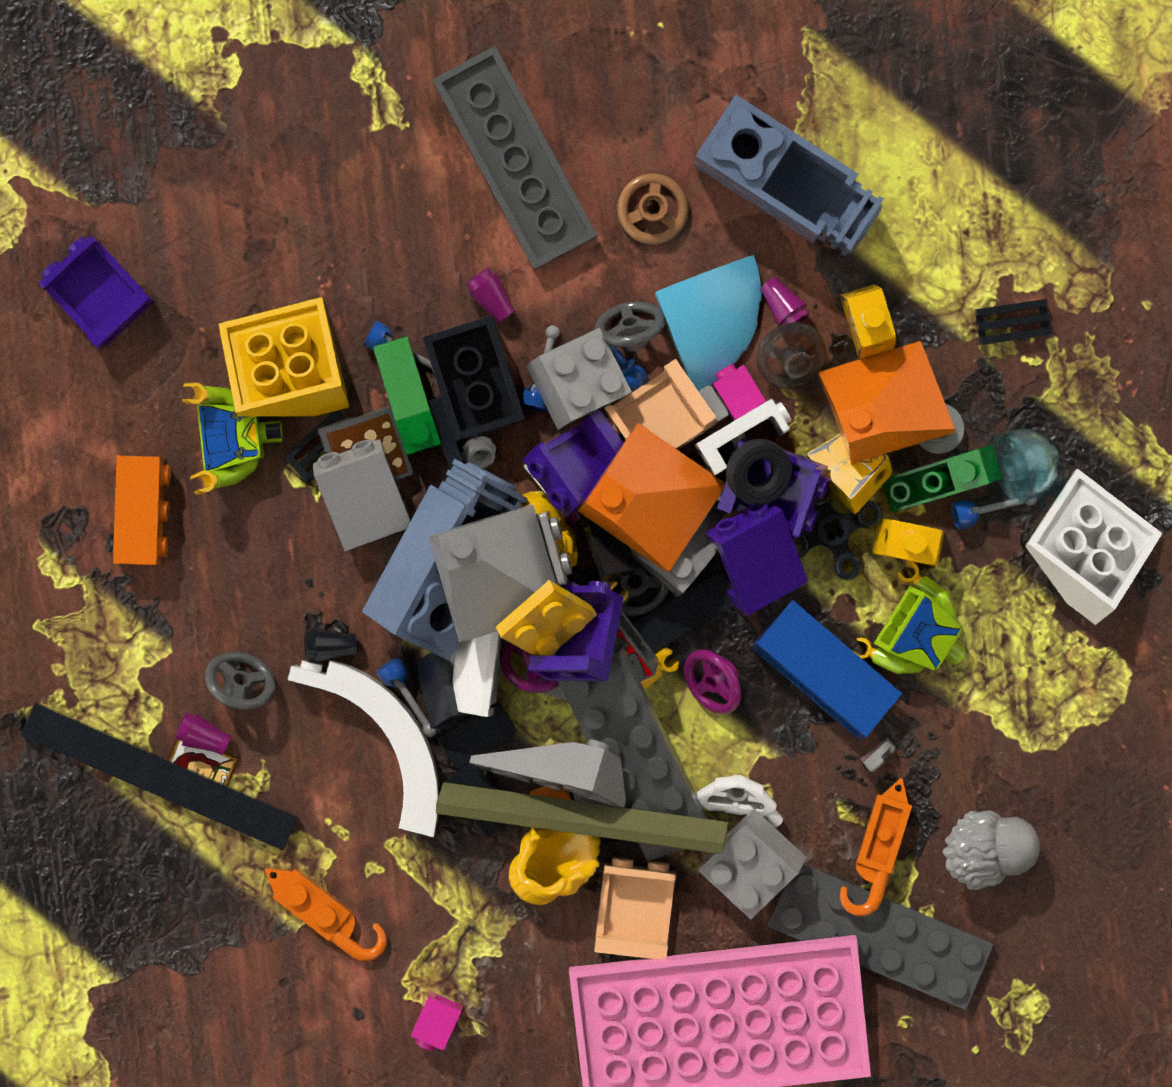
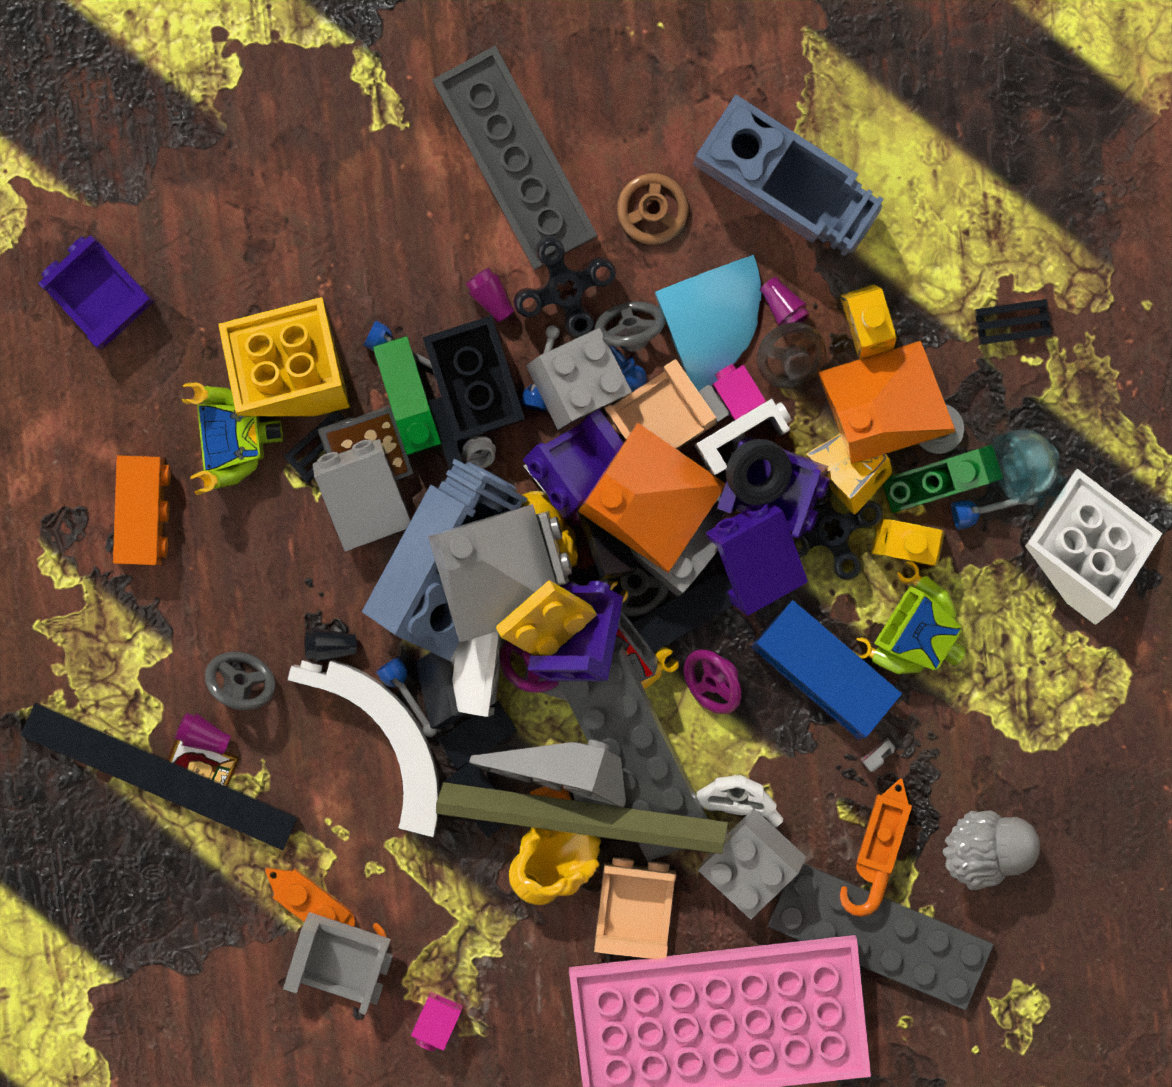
none -> light grey panel [283,912,393,1015]
none -> black gear [513,236,616,338]

